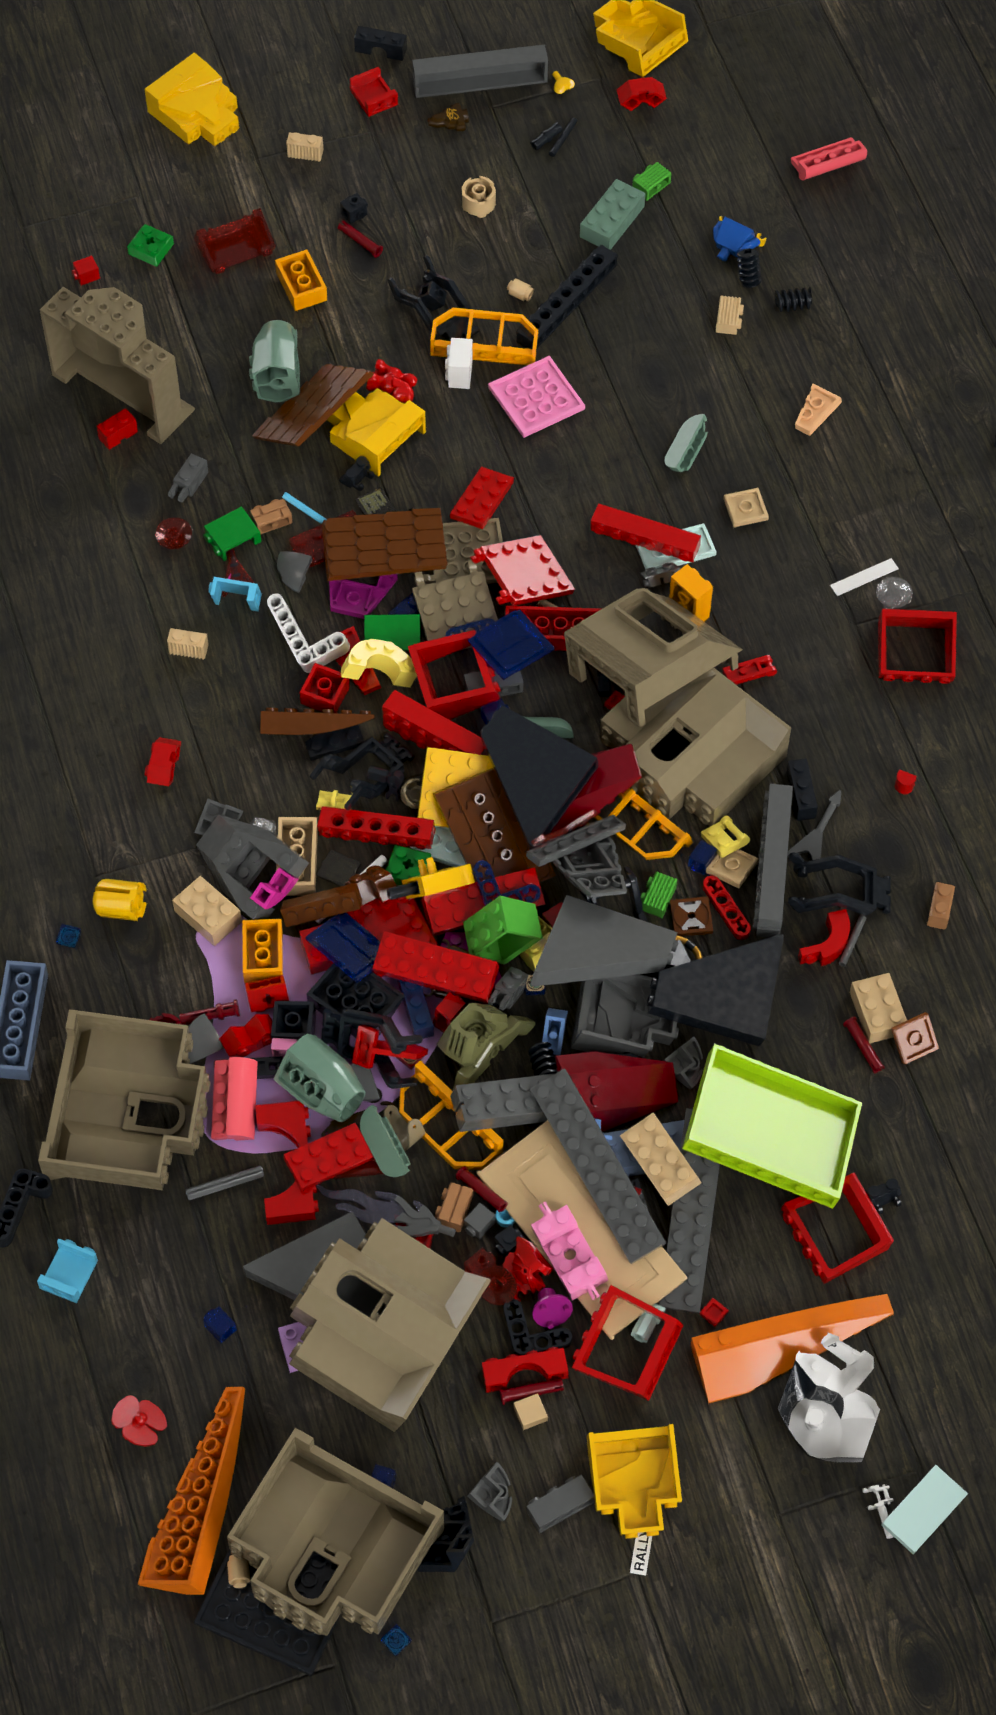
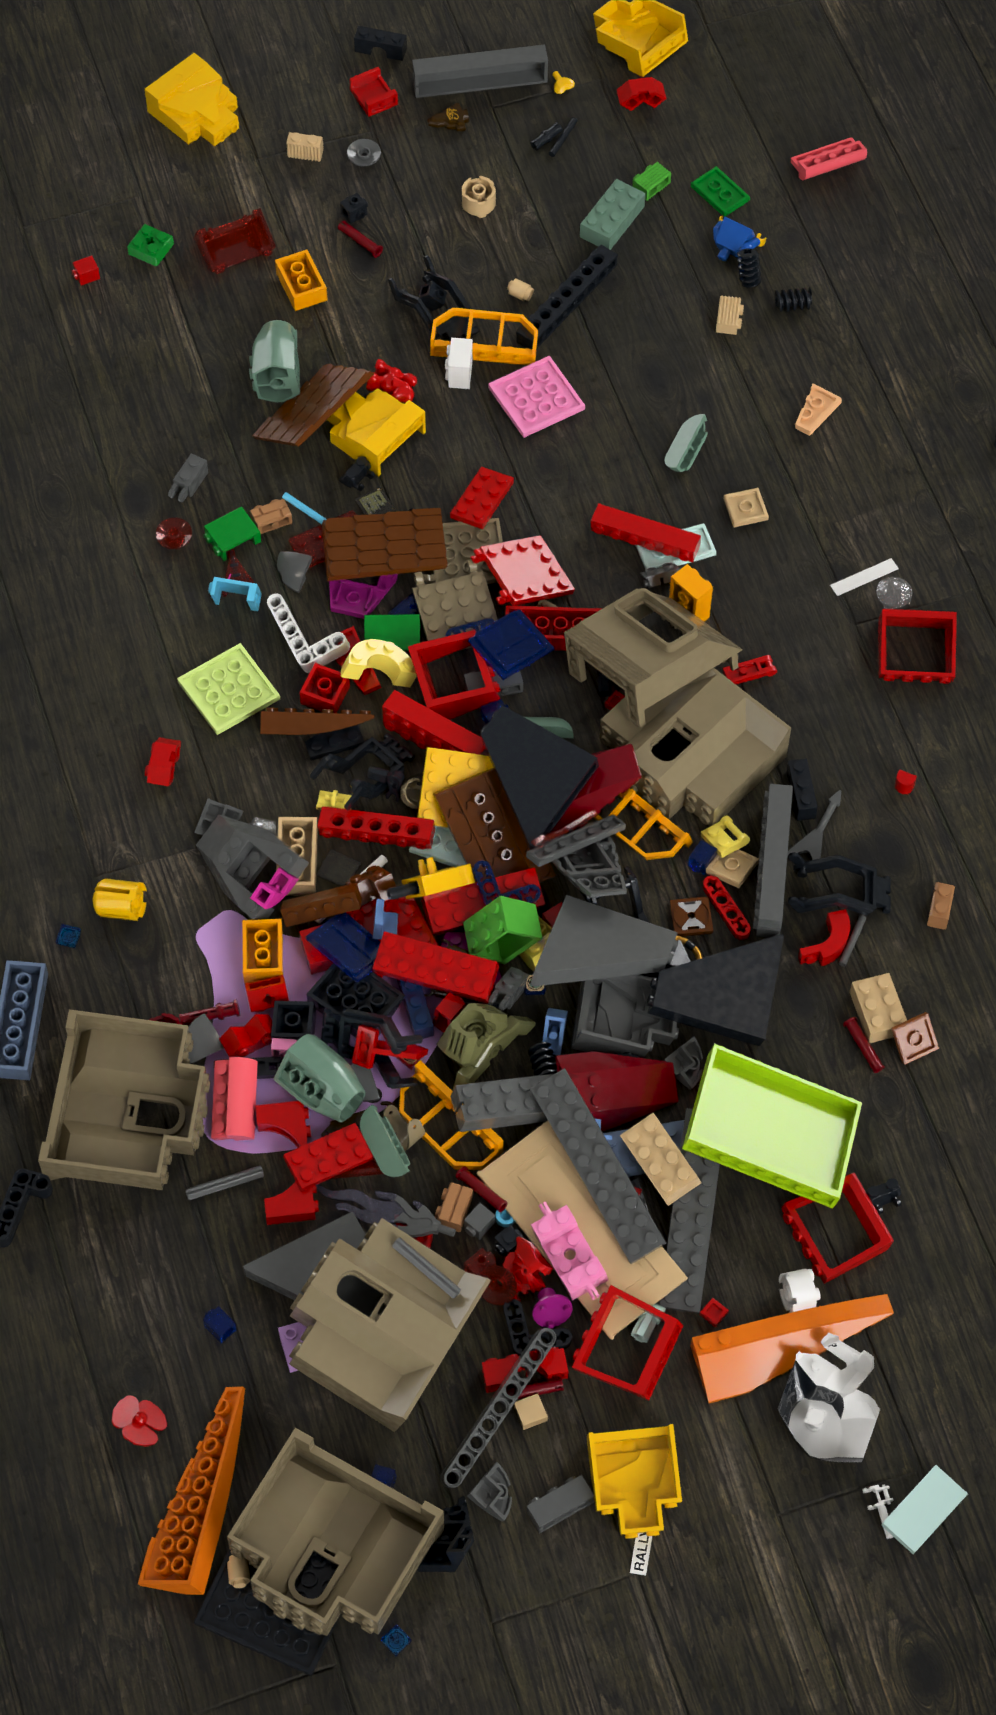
medium azure panel [37,1239,98,1303] -> none
dark tan panel [40,287,195,444] -> none
red brick [97,408,138,450] -> none
tan brick [167,628,208,659] -> none
tan brick [172,876,242,946] -> none
green brick [386,845,431,886] -> none
bright green brick [641,871,677,918] -> none
none -> yellowish green plate [177,643,280,735]
none -> dark grey dish [347,139,381,166]
none -> medium blue panel [373,899,398,939]
none -> dark grey axle [392,1238,461,1298]
none -> dark grey beam [440,1328,556,1488]
none -> green tile [691,166,750,217]
none -> white brick [779,1269,820,1313]

